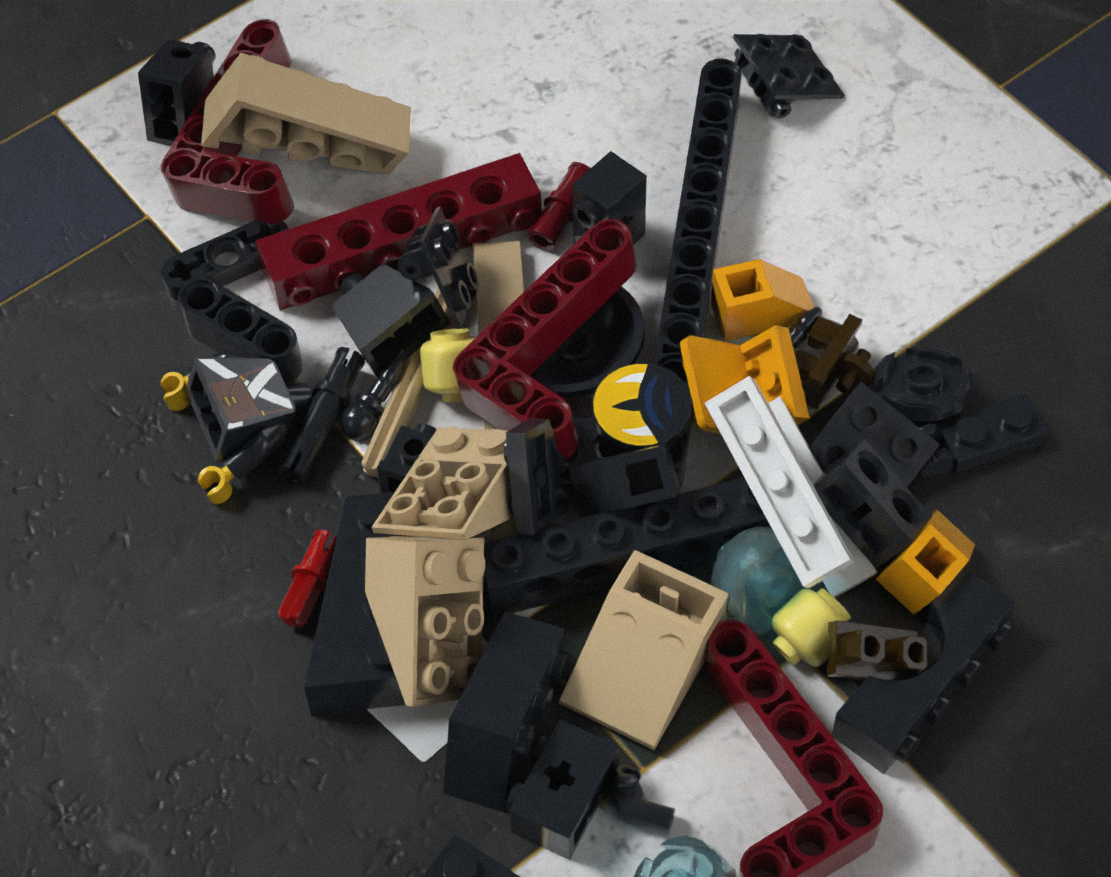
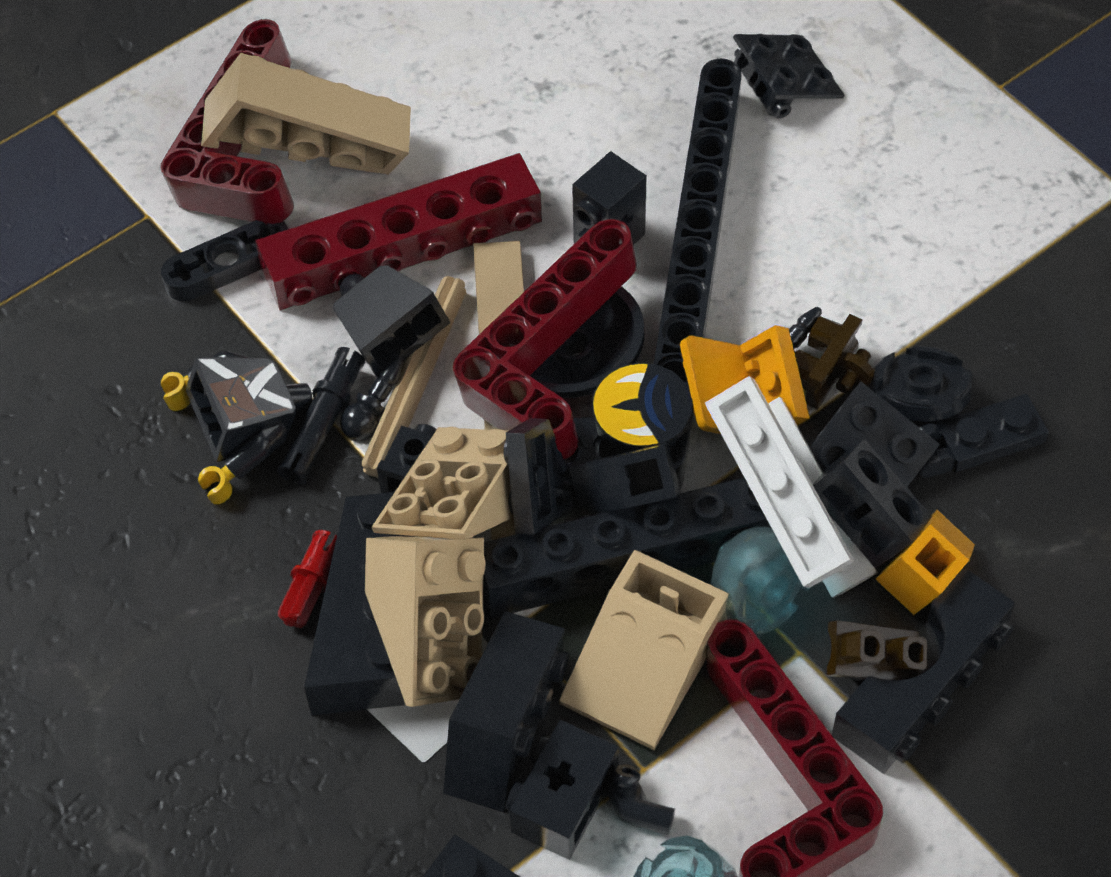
black torso [138,40,216,146] -> none
black beam [178,278,303,385] -> none
black hinge [398,207,479,329] -> none
light yellow head [420,328,476,402] -> none
dark red pin [527,162,590,251] -> none
light orange slope [711,259,814,341] -> none
light yellow head [772,588,851,667] -> none

